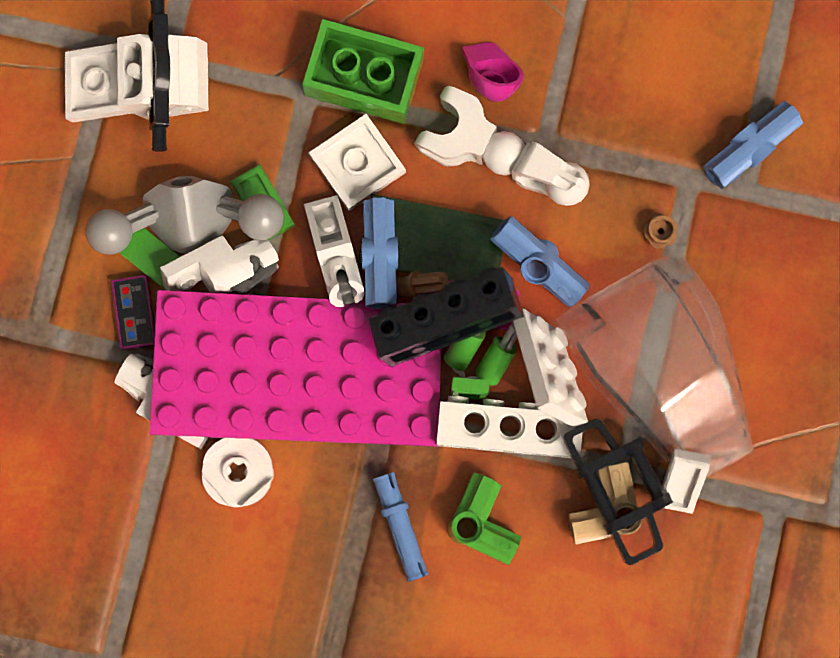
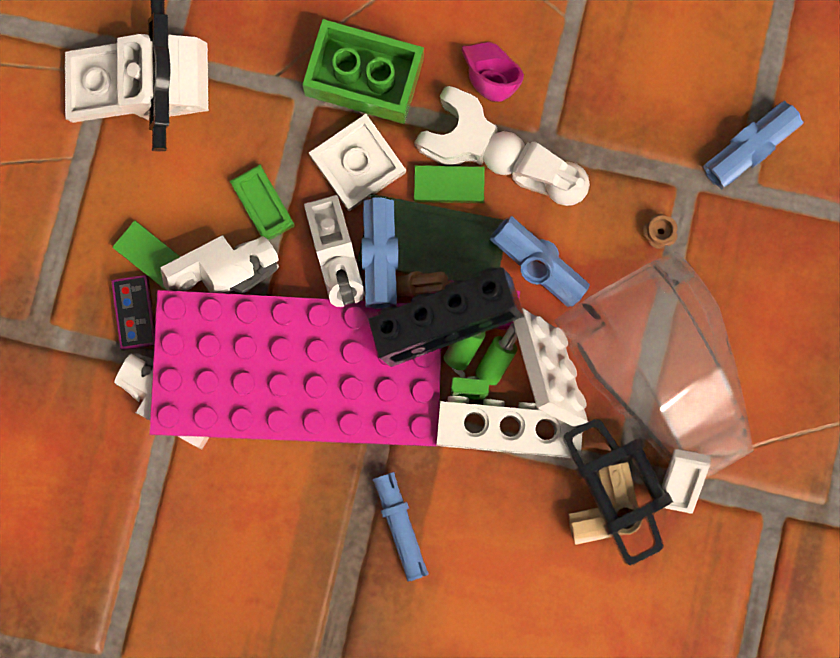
light grey piece [86,176,284,255] -> none
white plate [202,438,274,508] -> none
bright green piece [448,472,521,565] -> none
none -> bright green tile [414,165,485,204]

